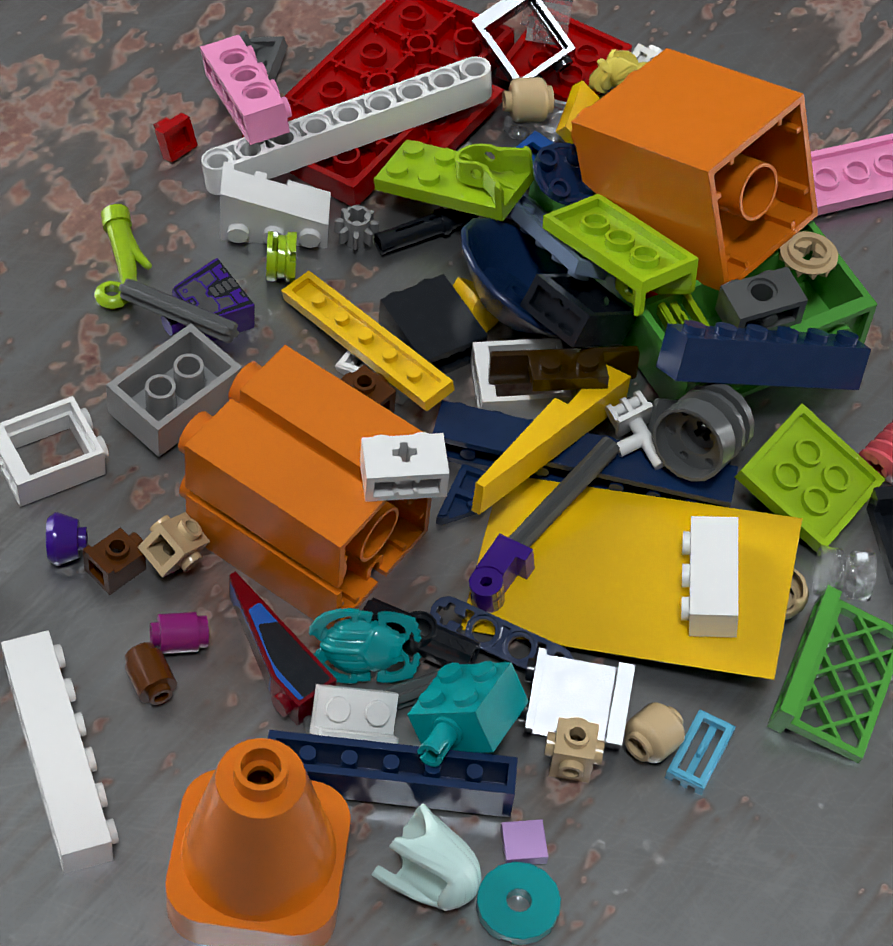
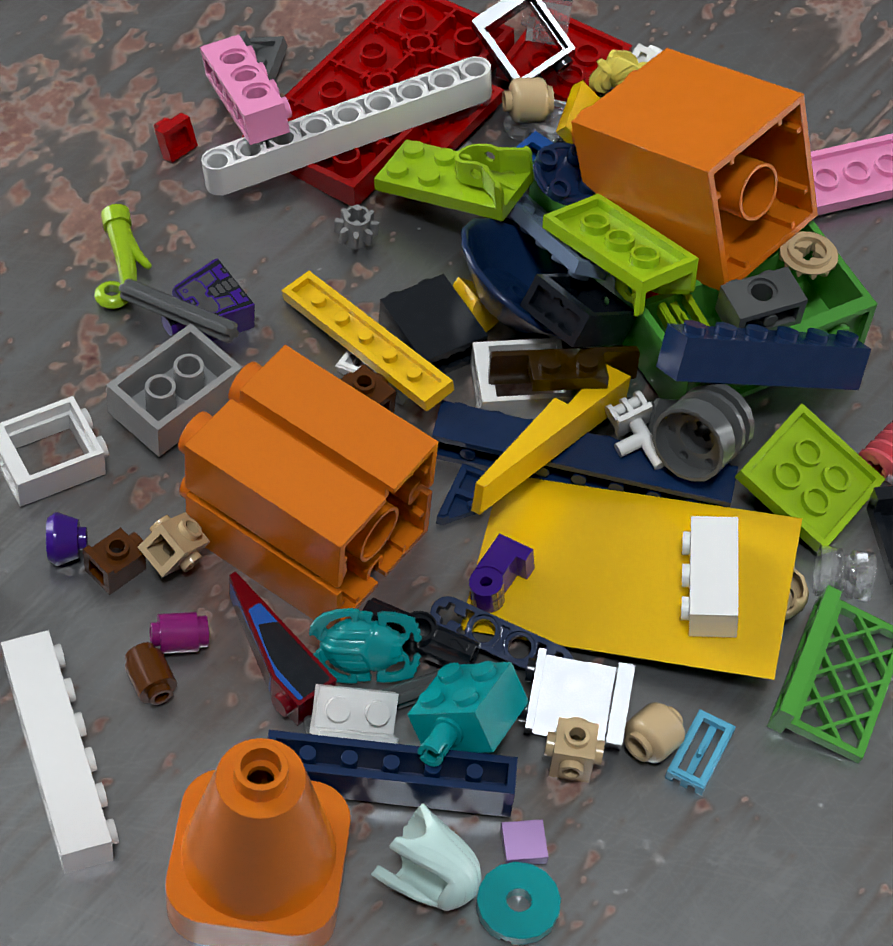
white wedge [220,161,331,248] -> none
lime wheel [266,231,297,282] -> none
white brick [360,432,450,502] -> none
black pin [374,207,479,255] -> none
dark grey axle [508,436,620,547] -> none

